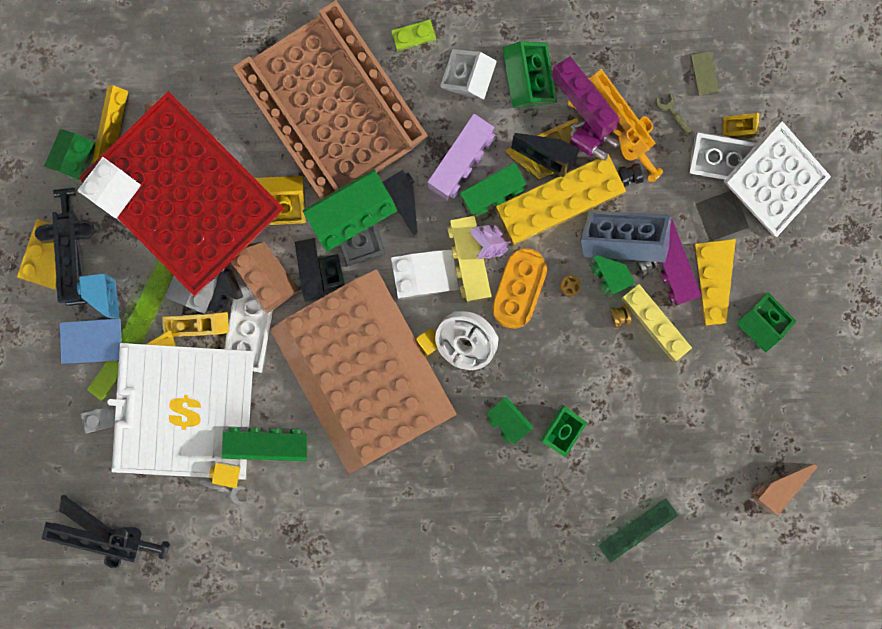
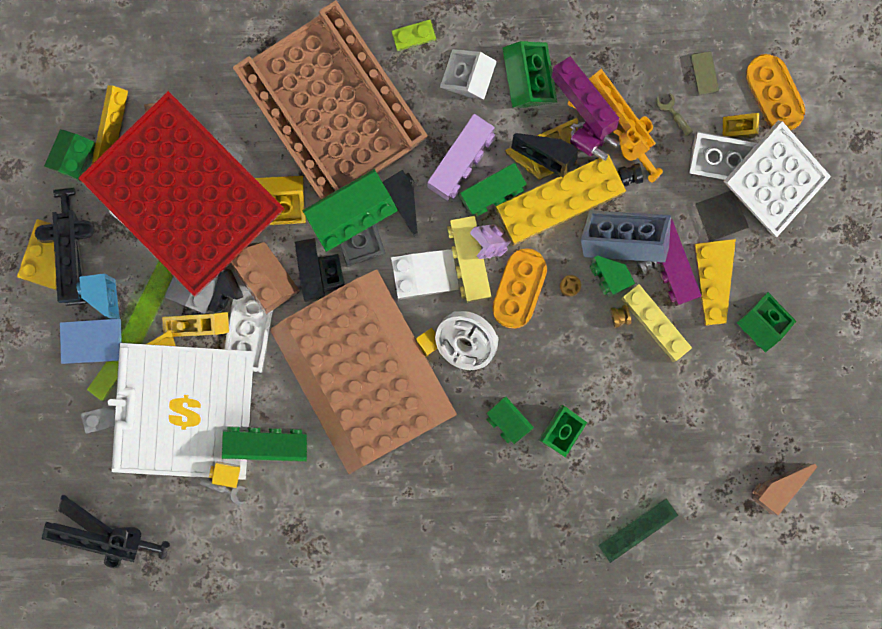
white slope [77,157,141,218] -> none
none -> light orange tile [746,54,805,131]

